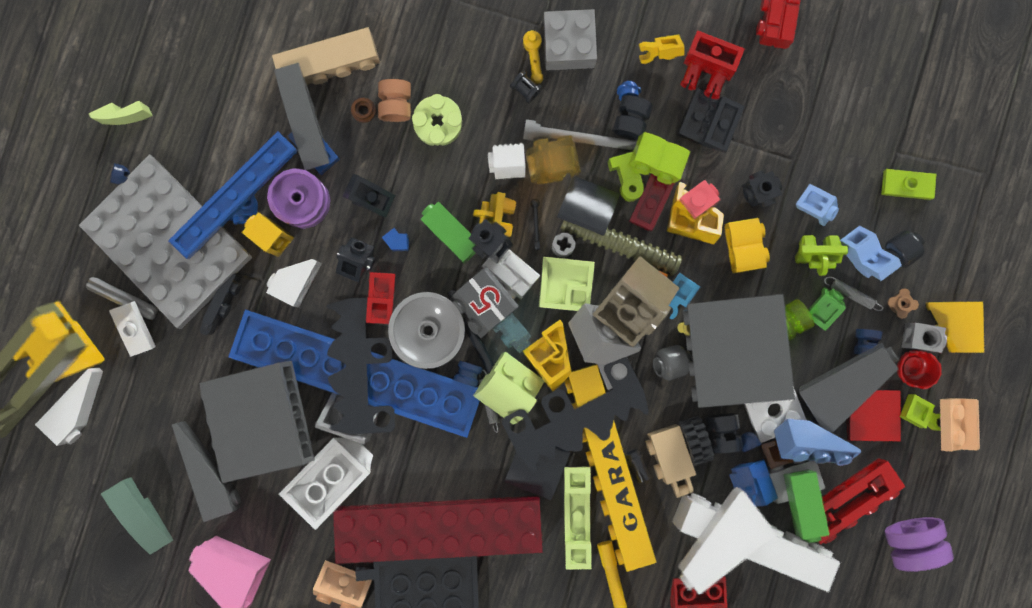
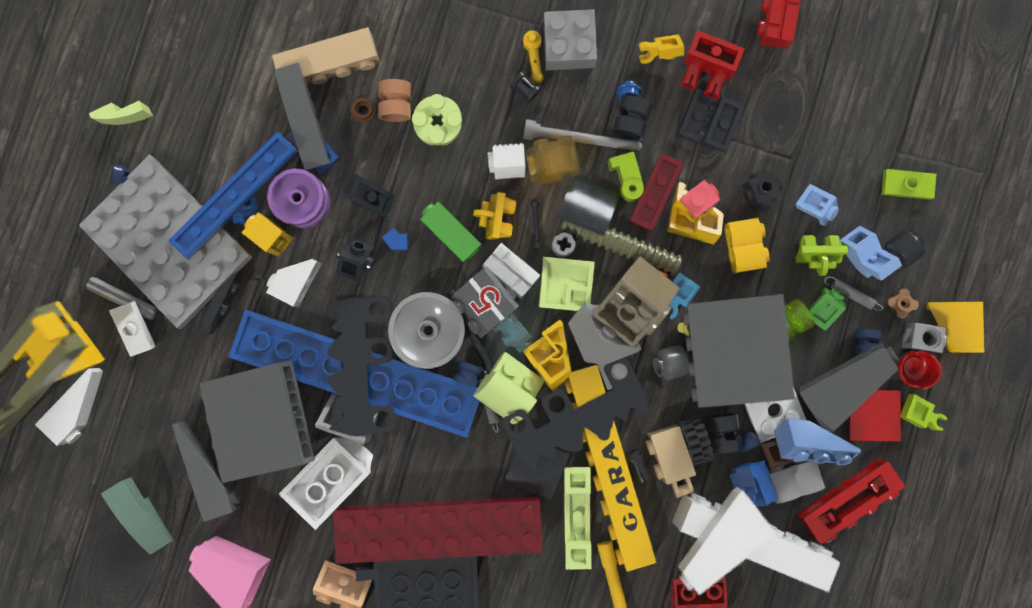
red slope [366,272,395,324] -> none
black brick [468,219,513,264] -> none
lime brick [629,132,690,184] -> none
bright green brick [783,469,829,542] -> none
medium lavender wheel [885,517,954,571] -> none
light nougat bracket [940,398,980,451] -> none

